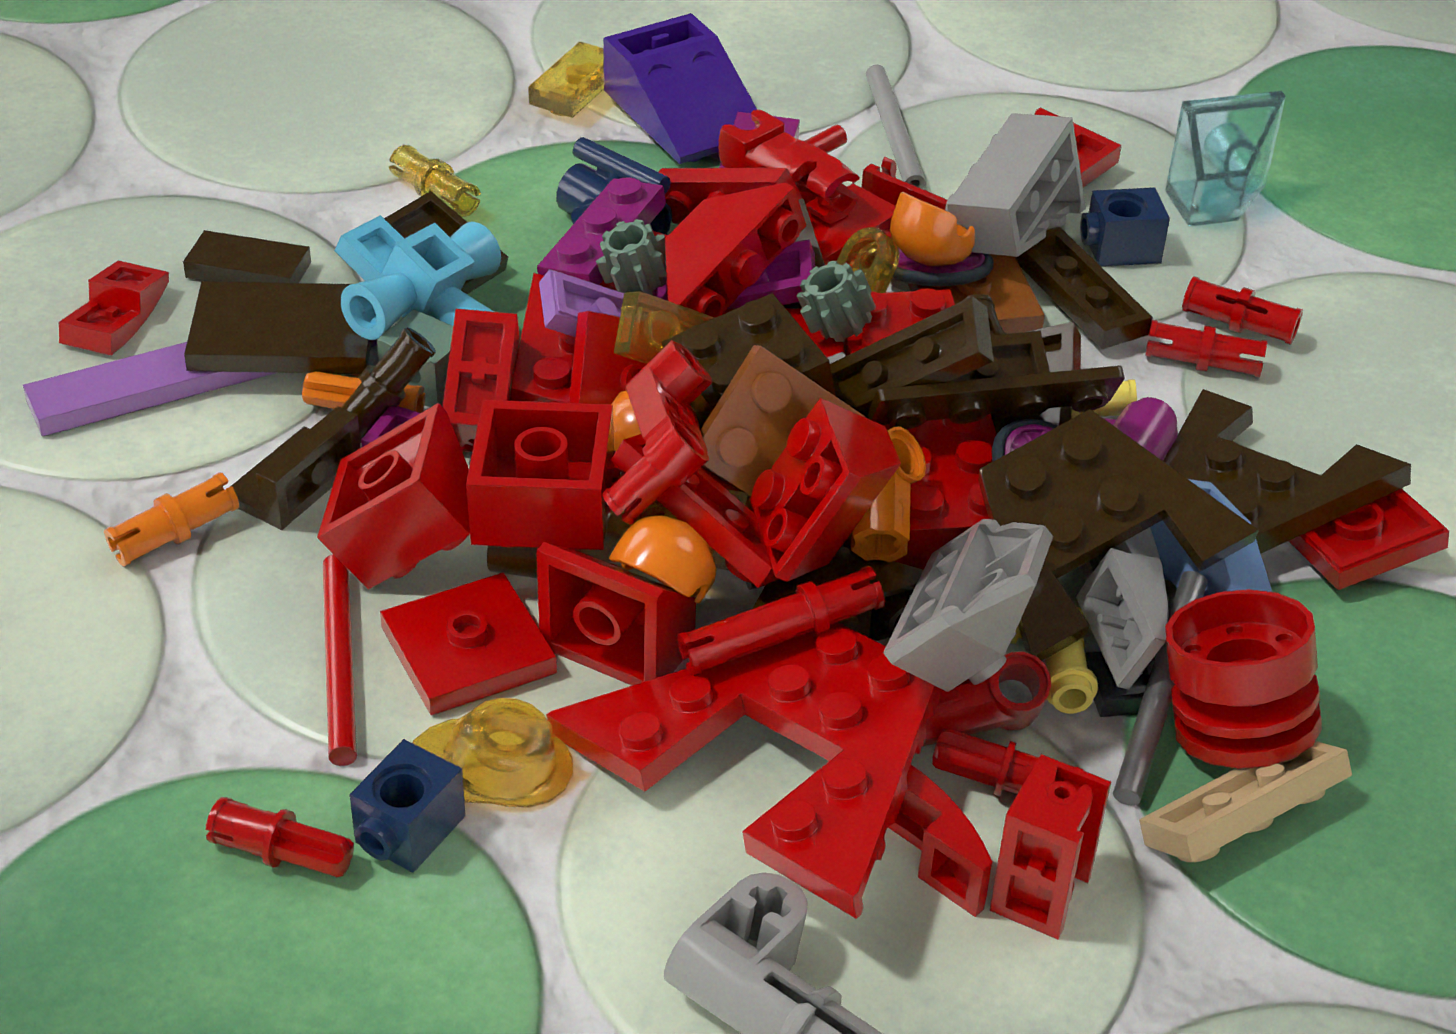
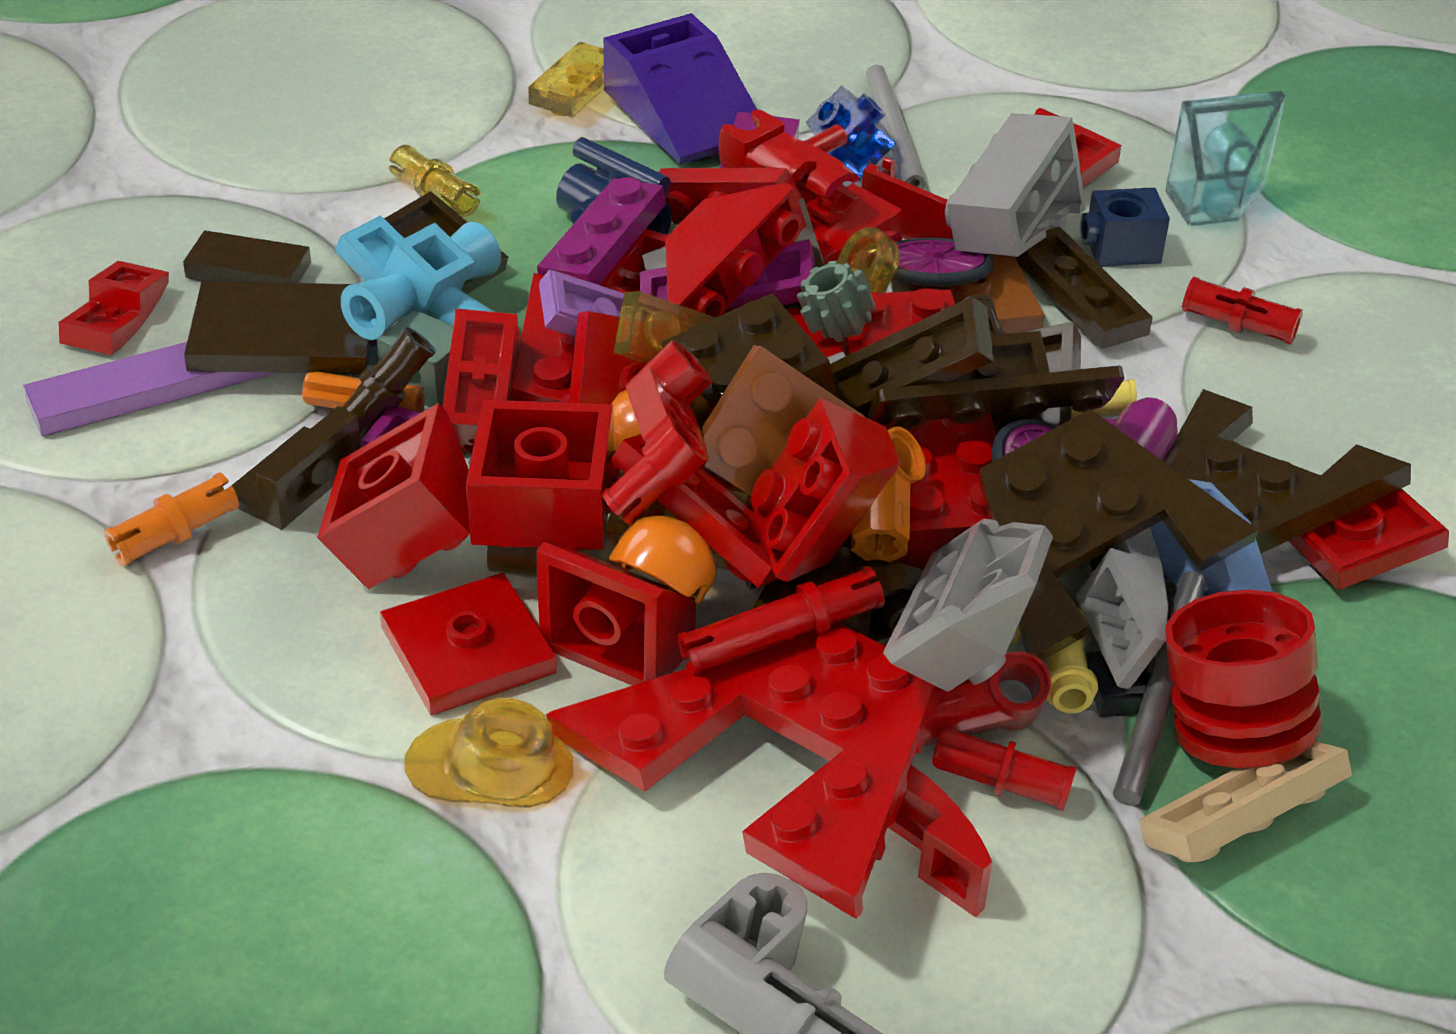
red axle [205,797,354,877] -> none
red bar [323,555,357,766] -> none
dark blue brick [349,739,466,873] -> none
sand green gear [596,219,667,297] -> none
orange hair [890,192,975,267] -> none
red hinge [989,754,1111,940] -> none
red pin [1145,320,1268,378] -> none
none -> clear blue brick [806,85,896,181]

